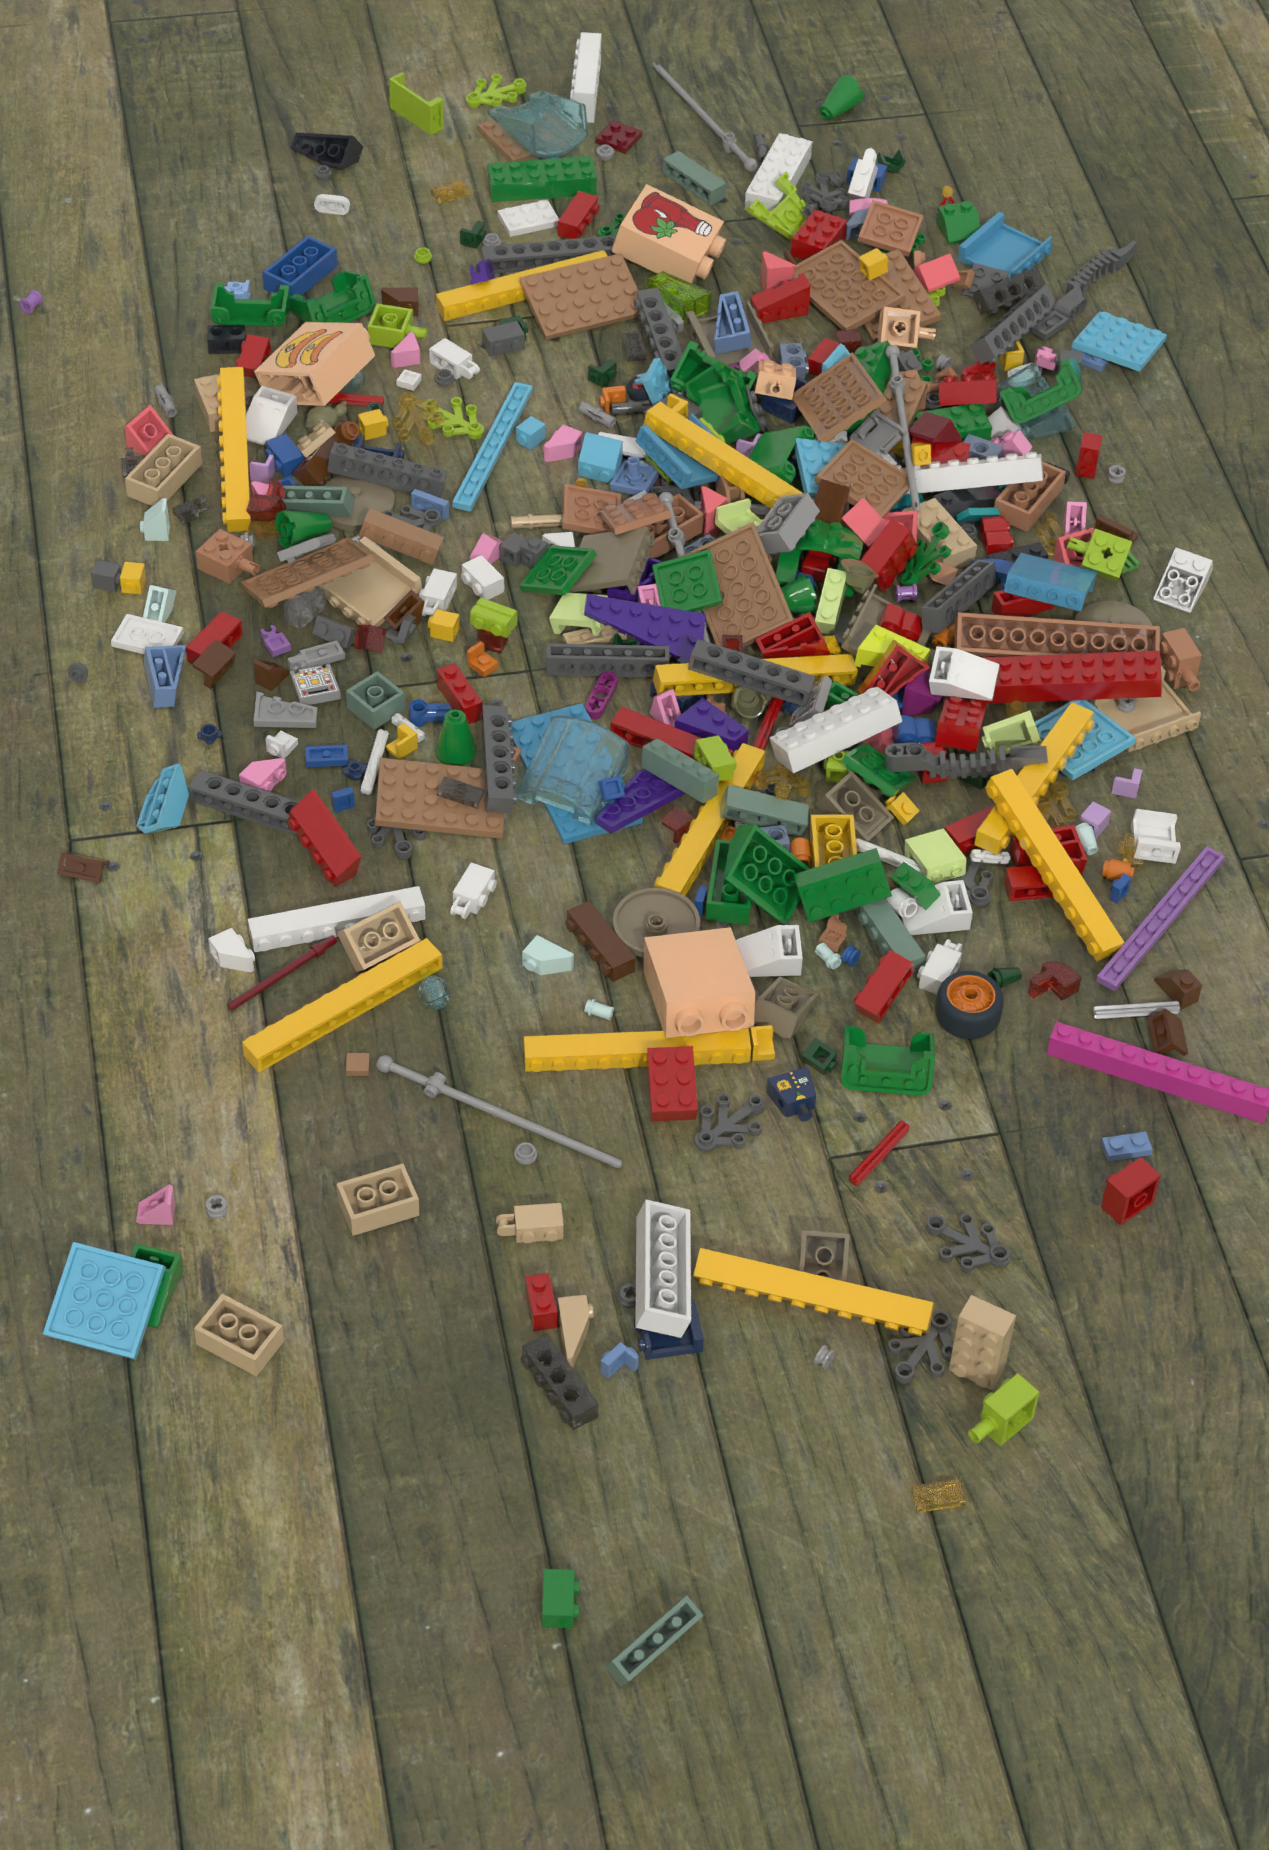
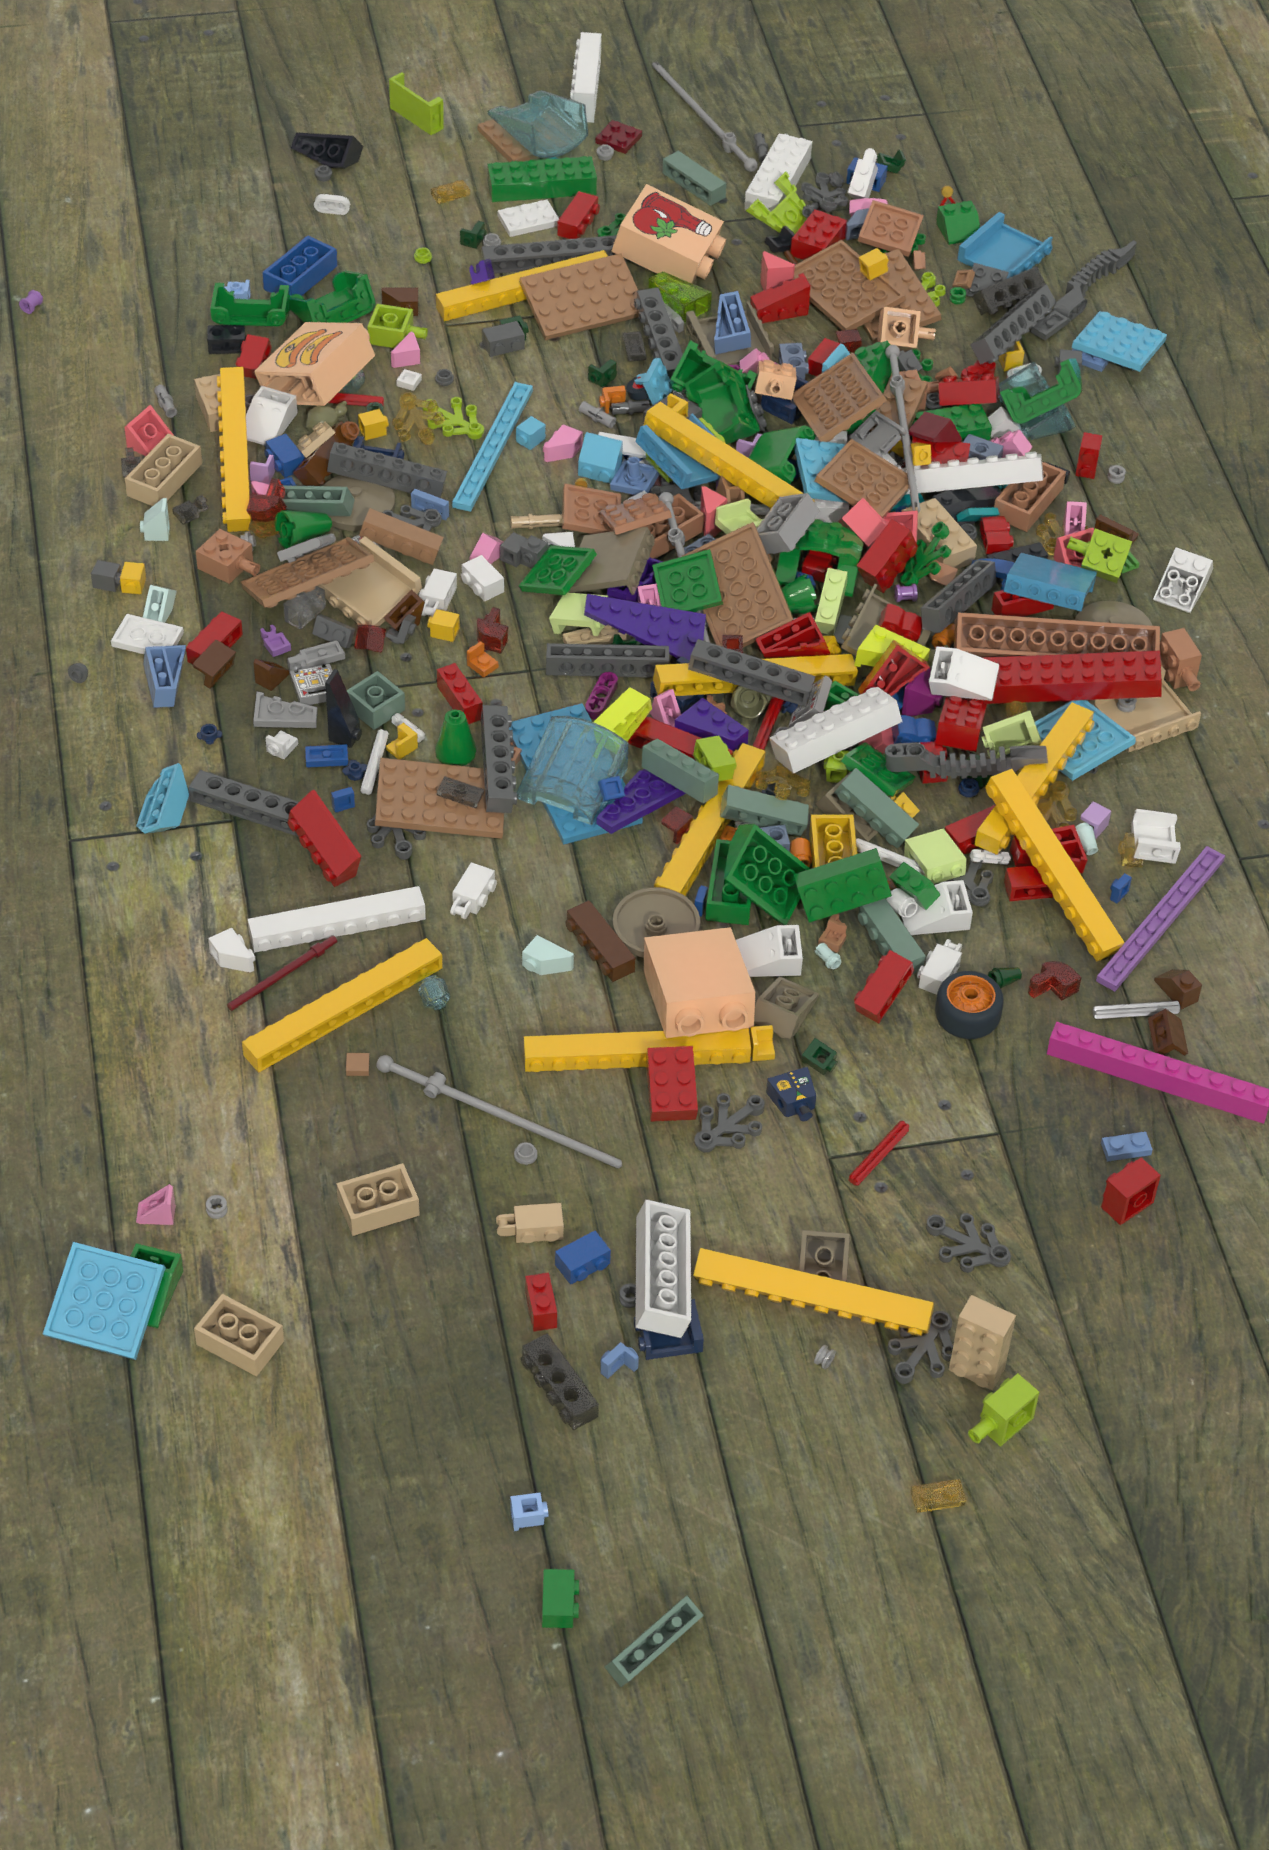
reddish brown panel [58,852,110,883] -> none
bright pink slope [239,758,287,792] -> none
tan brick [337,901,420,972] -> none
blue piece [409,699,450,727] -> none
white brick [429,338,480,379] -> none
lime plant [465,74,526,108] -> none
lime brick [470,598,518,638] -> none
tan slope [557,1295,594,1372] -> none
light aqua pin [584,999,614,1021] -> none
reddish brown panel [814,479,850,523] -> none
green cone [819,74,865,120] -> none
olive piece [841,559,879,594] -> none
blue bush [841,945,861,967] -> none
green windscreen [841,1025,935,1096] -> none
coral slope [913,254,960,293] -> none
light grey bush [935,354,953,371] -> none
bright pink slope [1035,346,1056,370] -> none
orange brick [1102,859,1135,881] -> none
lavender panel [1111,768,1142,799] -> none
none -> black wedge [325,669,362,748]
none -> light blue brick [510,1493,548,1531]
none -> blue brick [555,1231,611,1285]
none -> neon yellow wedge [592,687,652,755]
none -> black bracket [764,226,795,253]
none -> sand green brick [834,768,919,849]
none -> green bush [949,287,966,304]
none -> dark blue plate [958,778,979,797]

